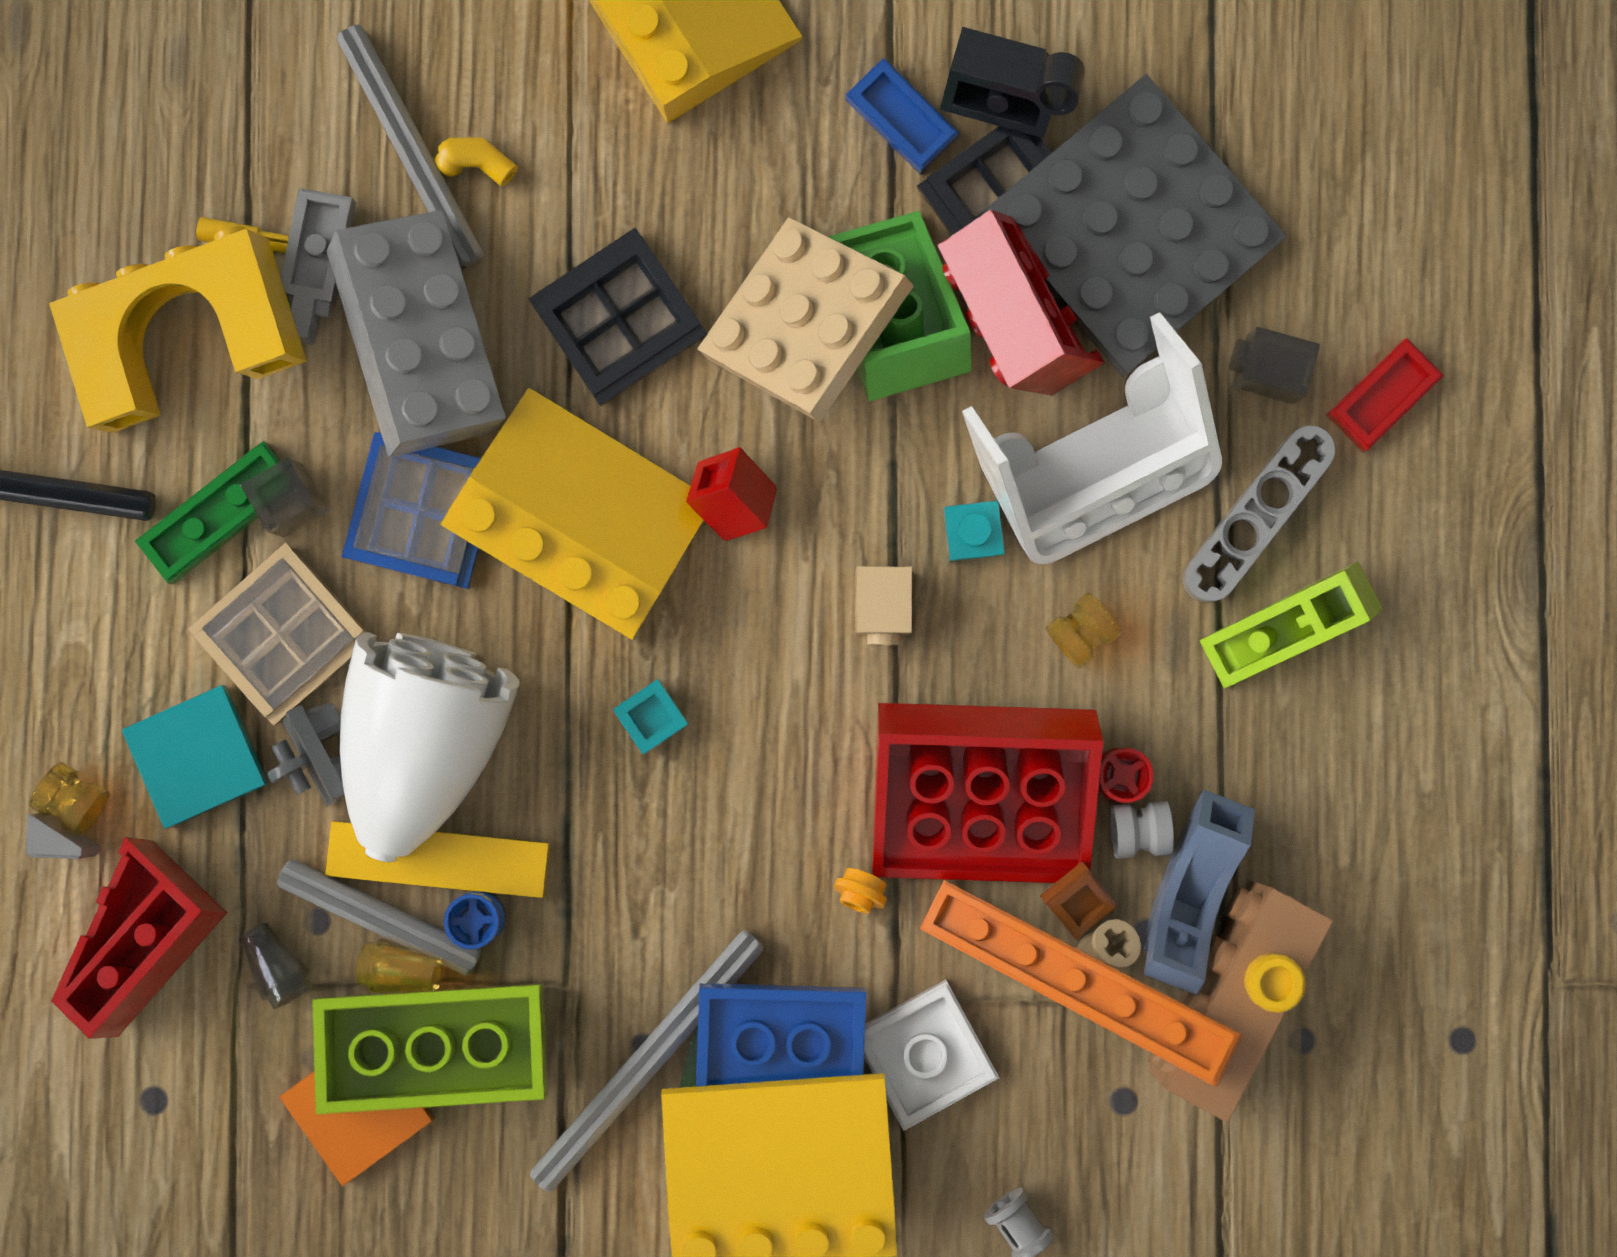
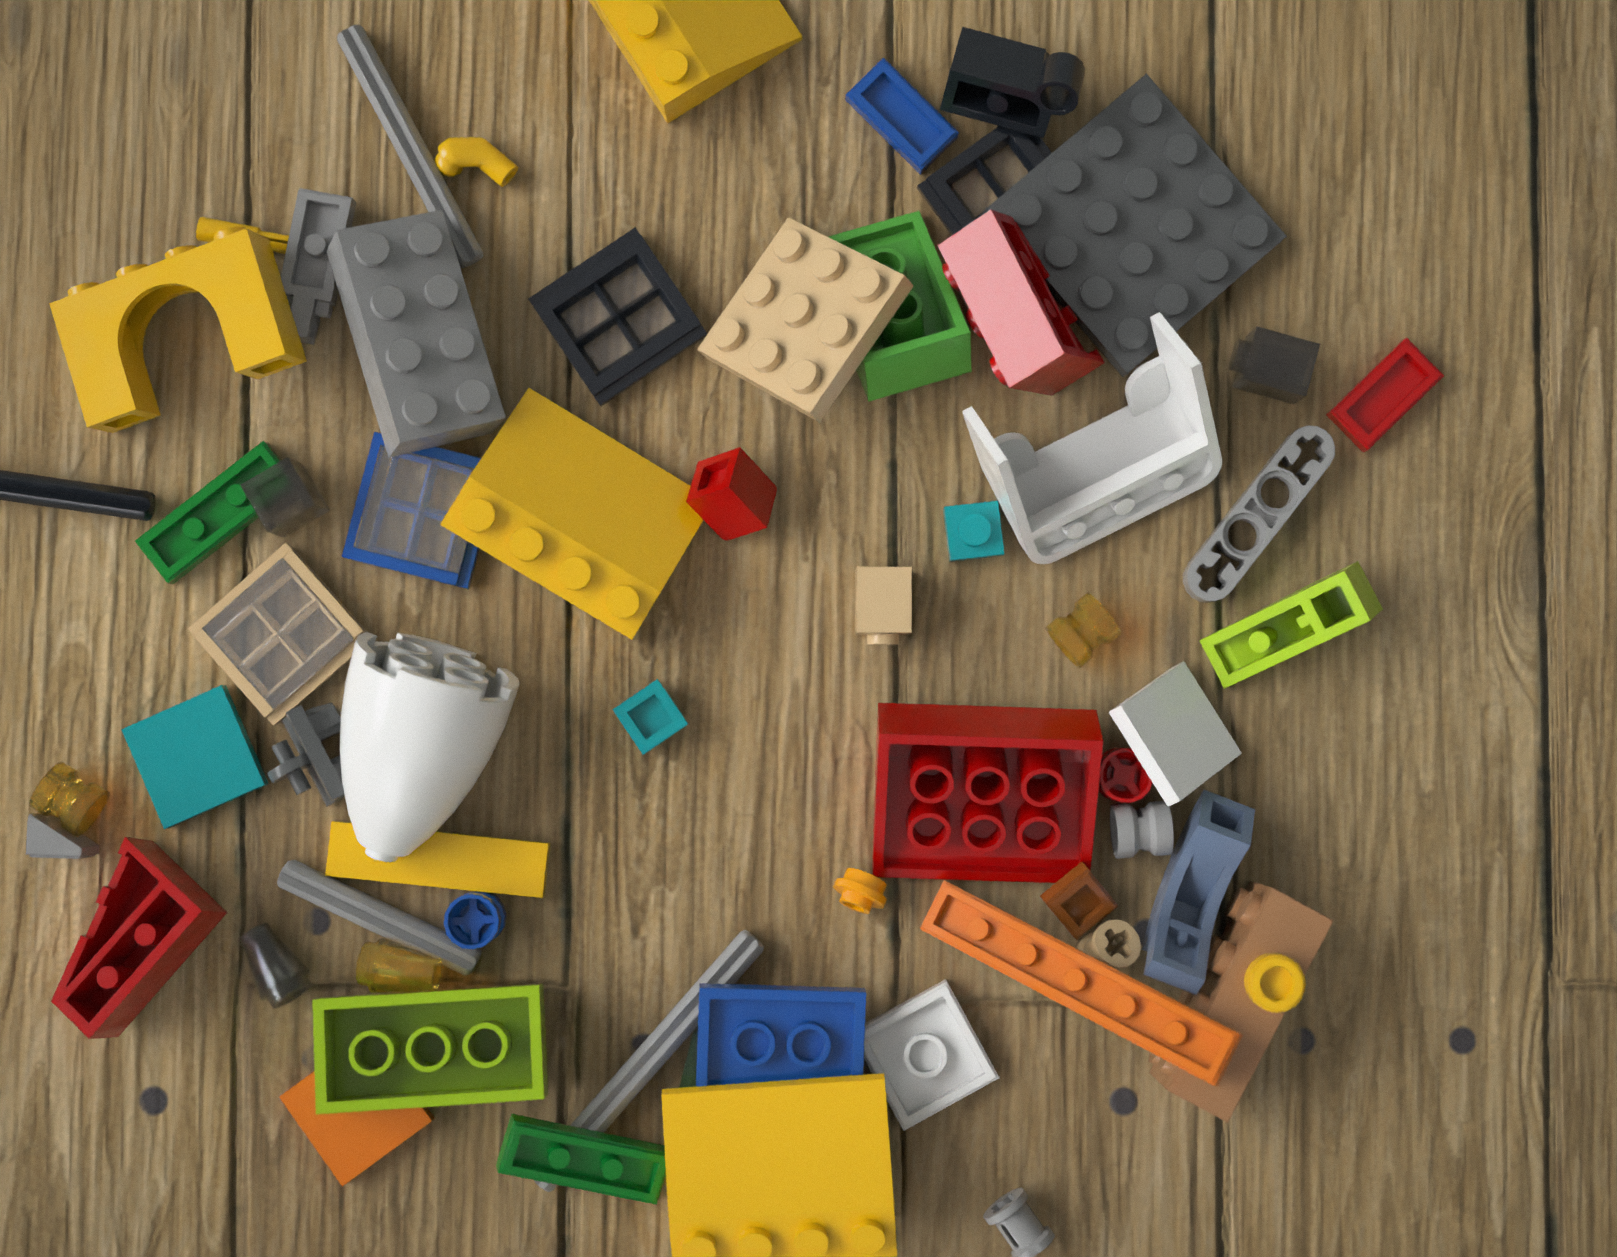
none -> green tile [496,1113,666,1205]
none -> white tile [1109,661,1242,806]

